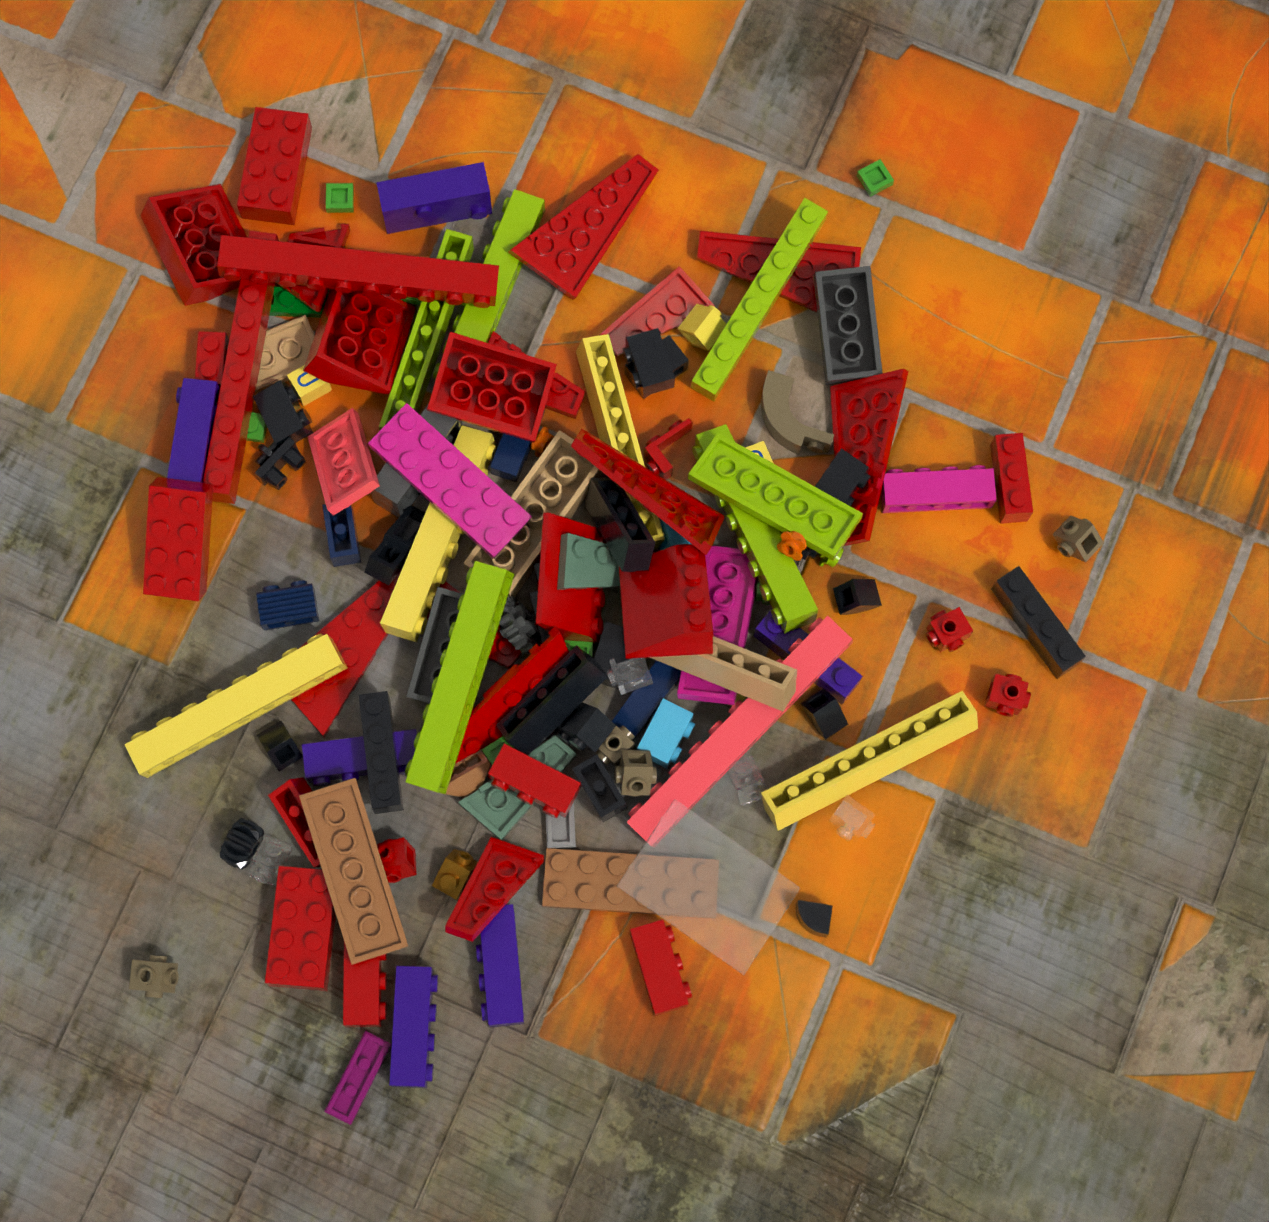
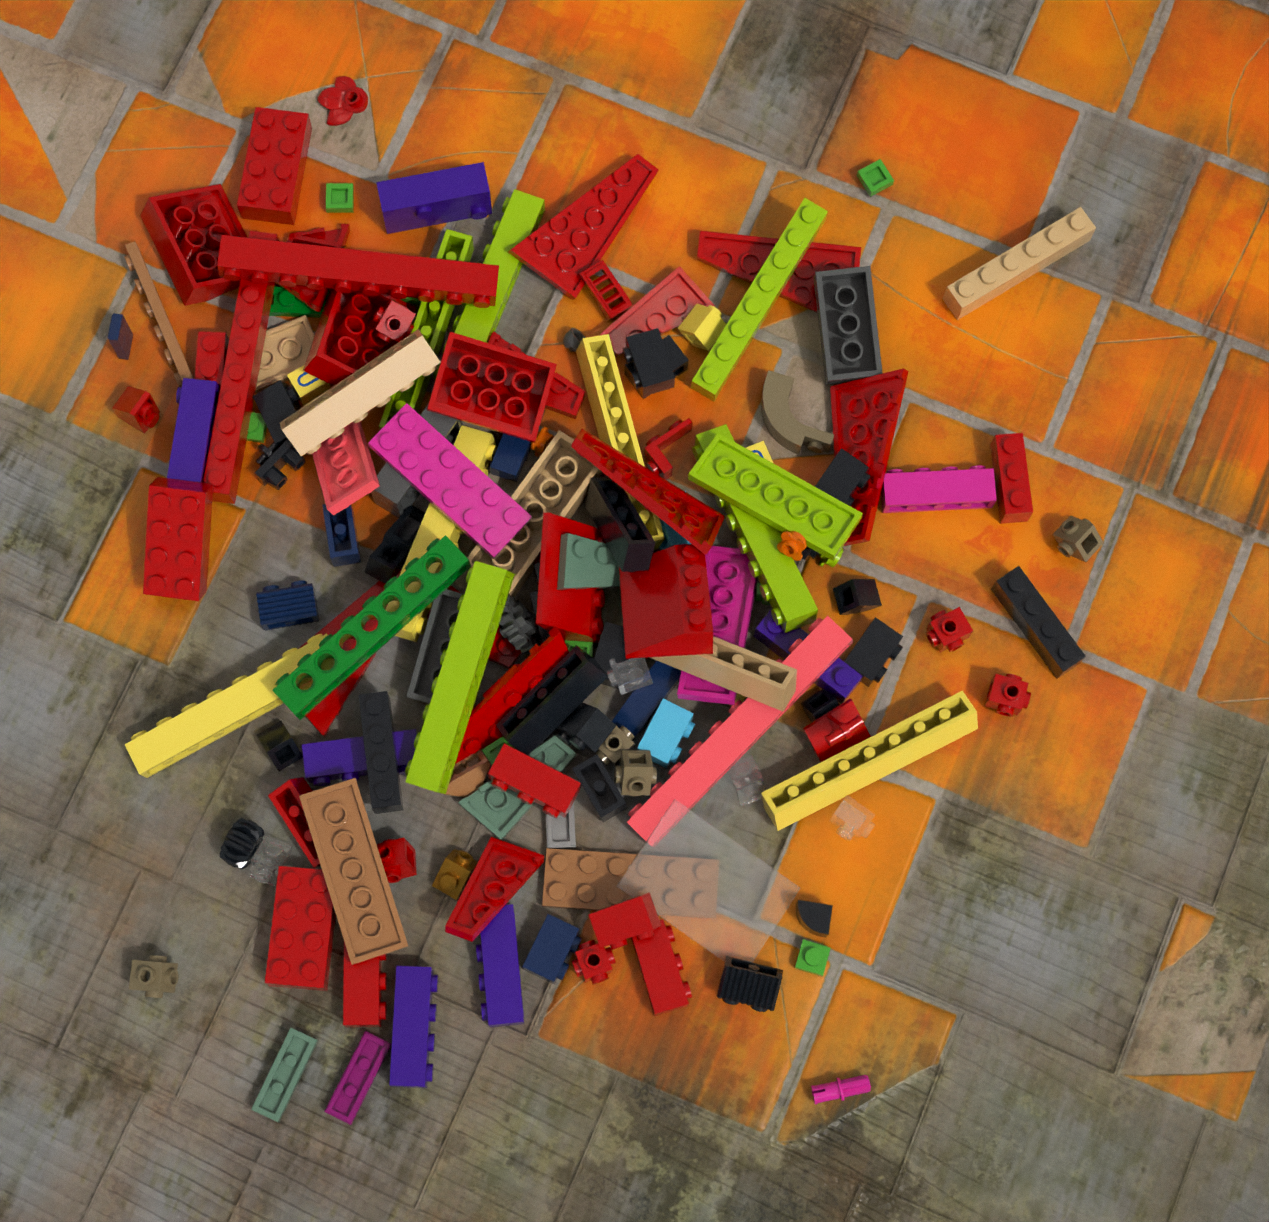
none -> tile [107,313,133,360]
none -> red slope [112,386,160,434]
none -> medium nougat plate [124,241,194,387]
none -> sand green plate [251,1028,318,1122]
none -> green brick [273,535,472,720]
none -> tan brick [280,329,441,456]
none -> red plate [317,76,368,126]
none -> brick [372,298,416,344]
none -> dark blue brick [522,914,582,985]
none -> dark grey hinge [563,328,585,352]
none -> red brick [572,940,616,985]
none -> red slope [579,260,633,321]
none -> red brick [588,892,661,950]
none -> black brick [717,956,783,1012]
none -> bright green plate [794,939,831,977]
none -> red plate [802,699,871,763]
none -> dark pink axle [811,1075,871,1105]
none -> black brick [844,617,903,687]
none -> tan brick [942,207,1096,320]

